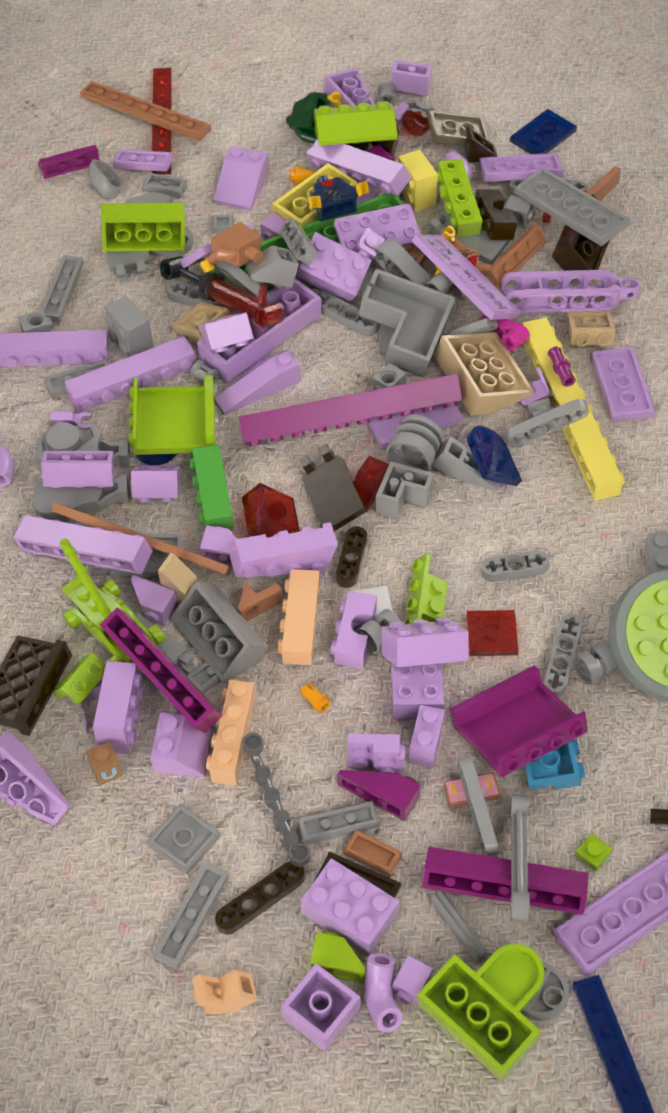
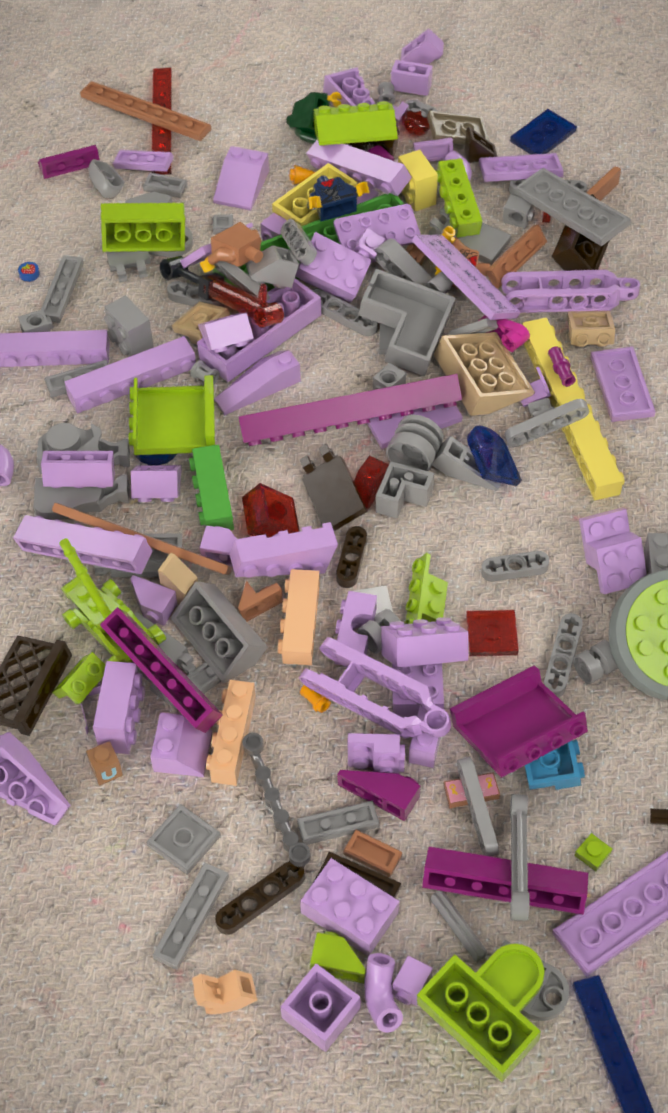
lavender plate [50,411,91,430] -> none
dark brown arch [475,189,518,240] -> none
none -> blue tile [18,262,40,282]
none -> lavender piece [299,637,451,739]
none -> lavender slope [401,28,444,64]
none -> lavender tile [413,138,453,162]
none -> lavender bracket [579,507,647,594]

